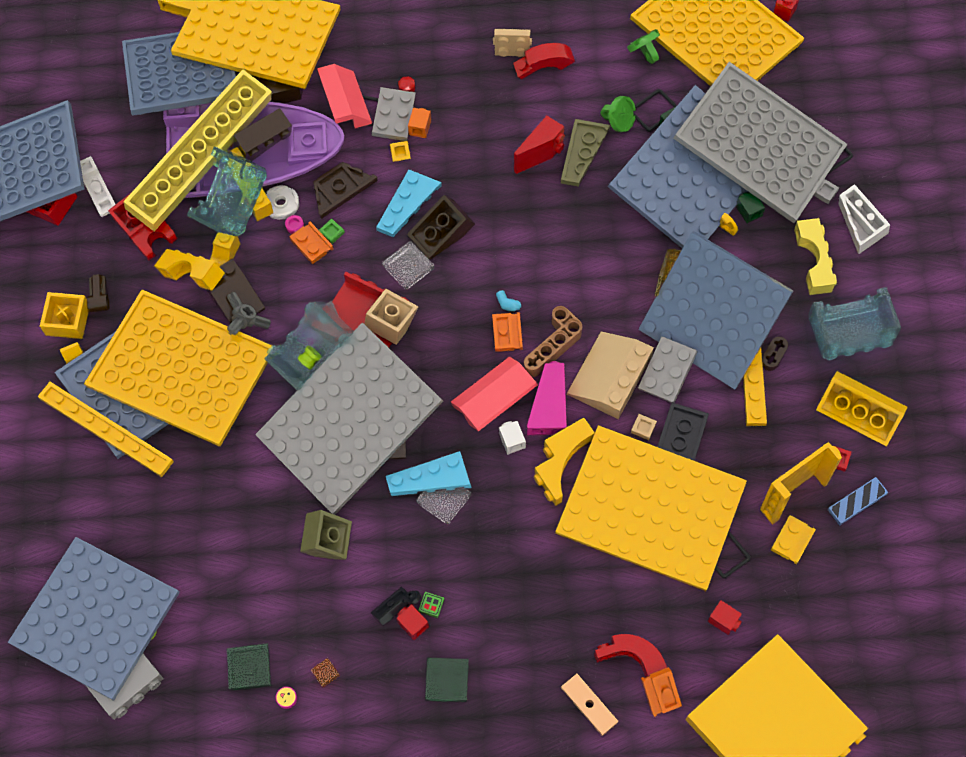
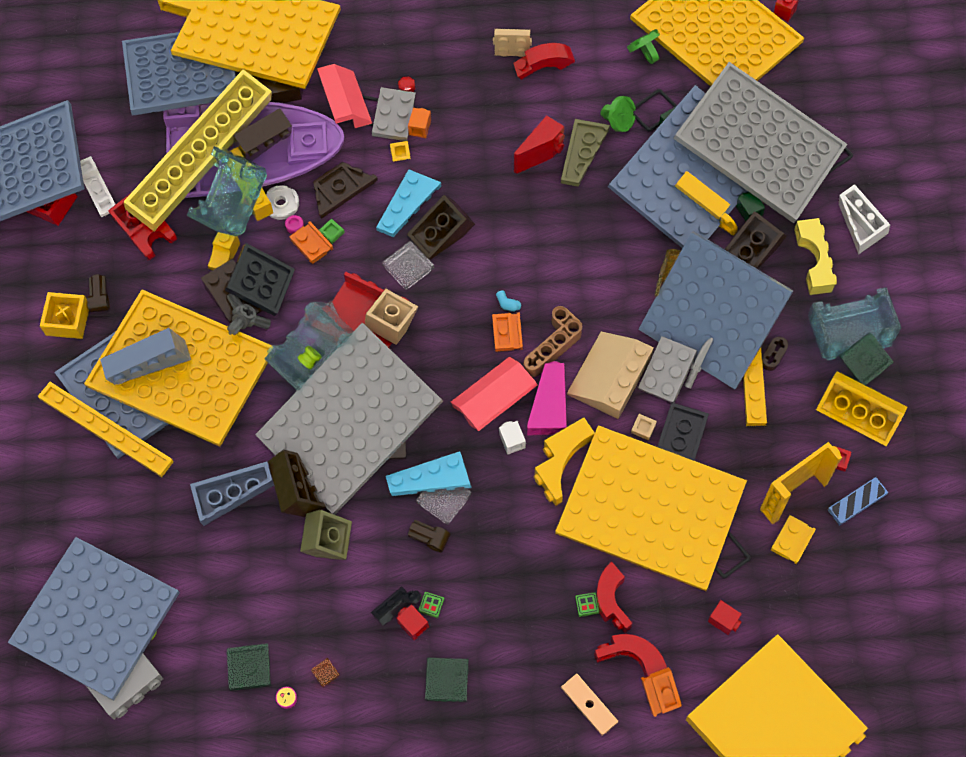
yellow slope [60,342,83,364] -> none
yellow arch [154,249,225,290] -> none
light grey plate [814,179,839,204] -> none
none -> sand blue wedge [100,328,191,385]
none -> sand blue wedge [190,462,274,526]
none -> black plate [225,243,295,316]
none -> dark brown wedge [268,449,326,517]
none -> dark brown piece [408,520,451,553]
none -> bright green tile [575,592,599,617]
none -> red arch [596,562,632,633]
none -> yellow tile [675,171,730,220]
none -> light grey piece [684,338,713,389]
none -> dark brown slope [724,211,787,269]
none -> clear green plate [839,332,894,385]

